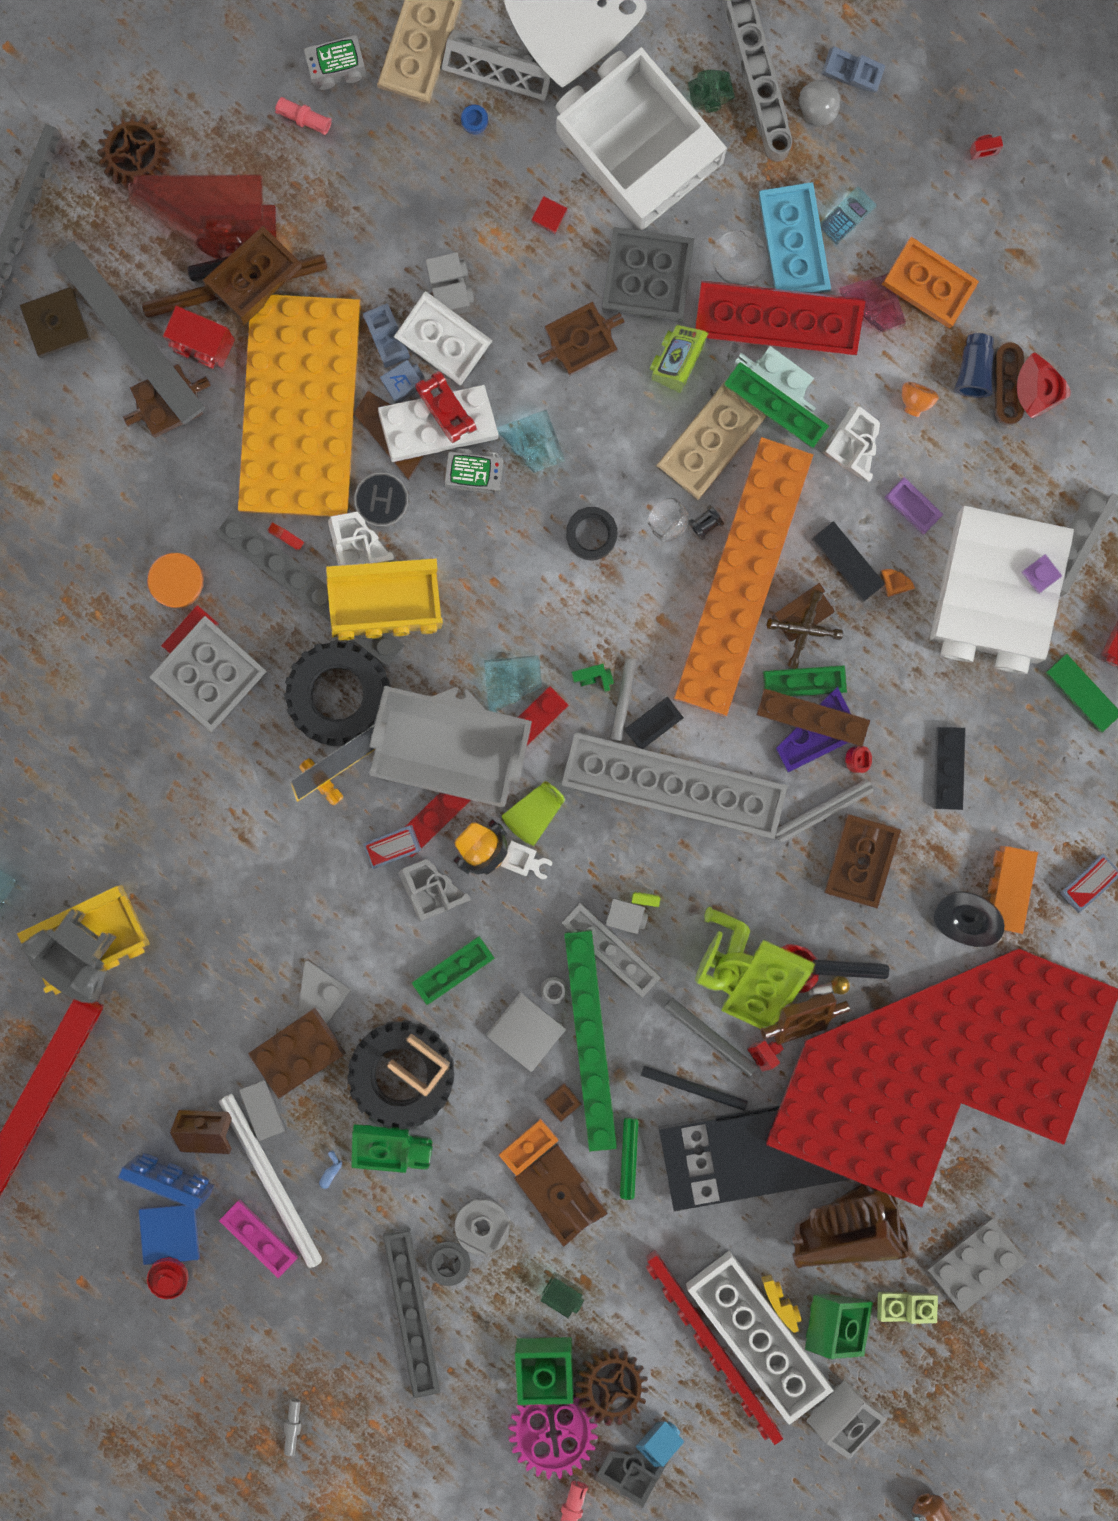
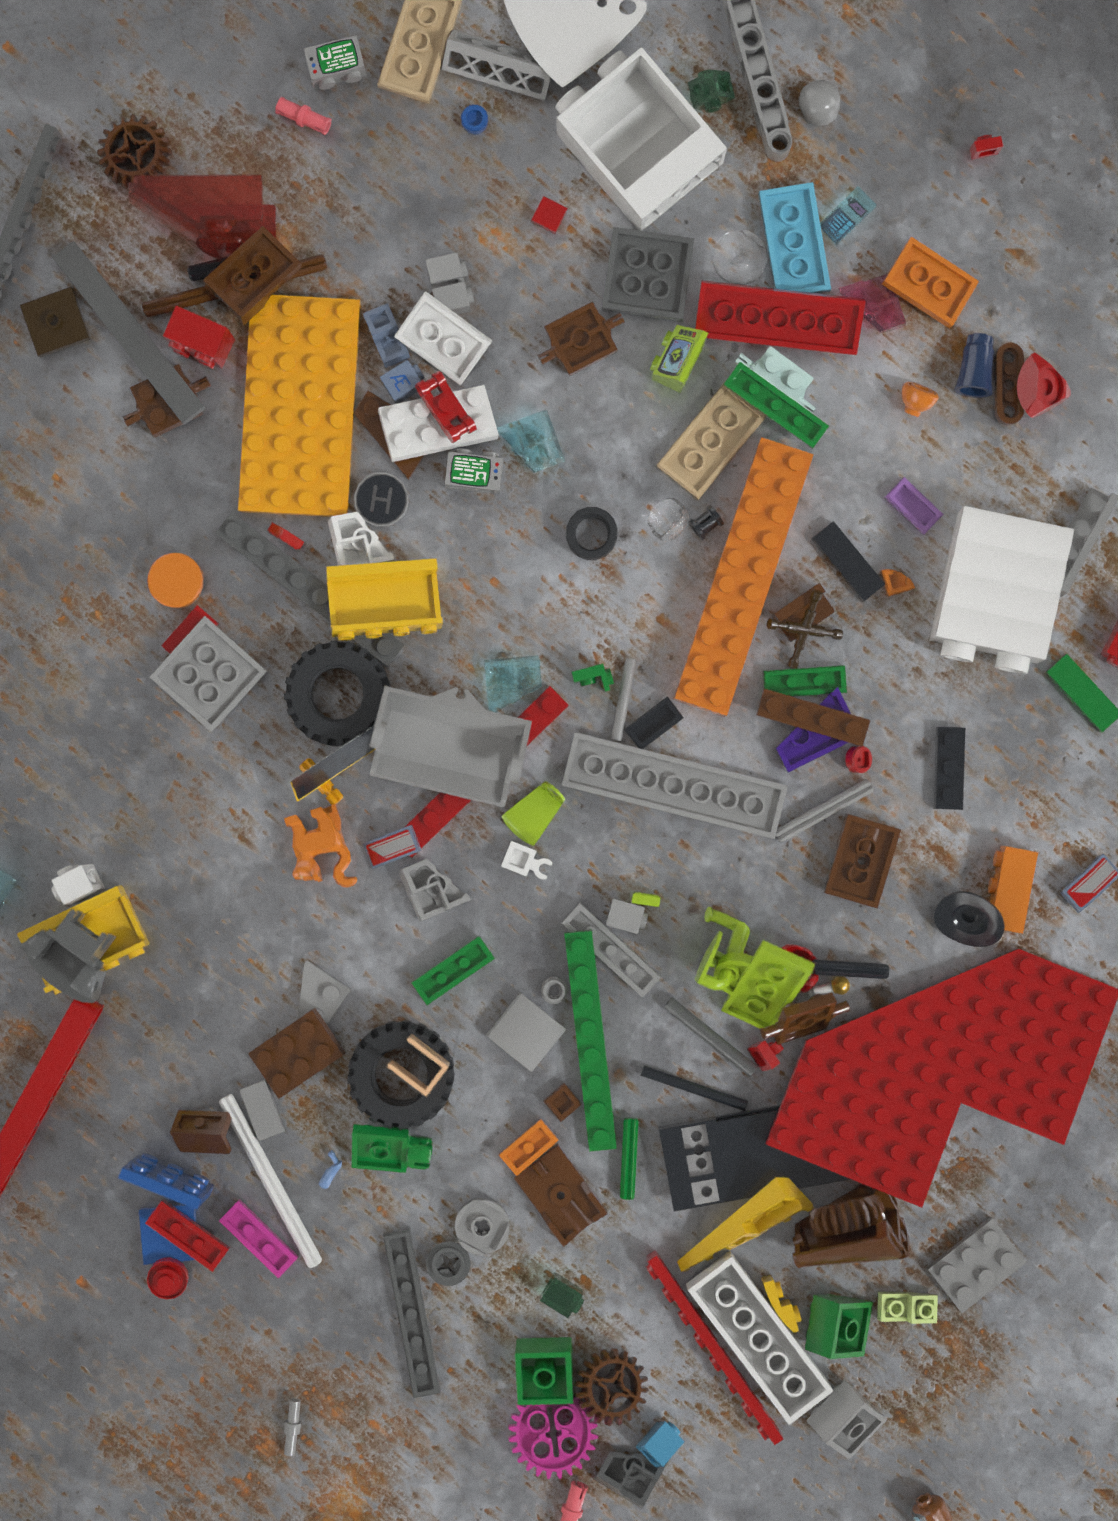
cap [453,819,508,875] -> none
sand blue slope [821,46,885,92] -> none
white slope [822,406,880,482] -> none
medium lavender plate [1021,554,1062,594] -> none
none -> white brick [51,864,105,905]
none -> red plate [145,1199,230,1272]
none -> orange animal [284,804,357,888]
none -> yellow wedge [677,1177,814,1272]

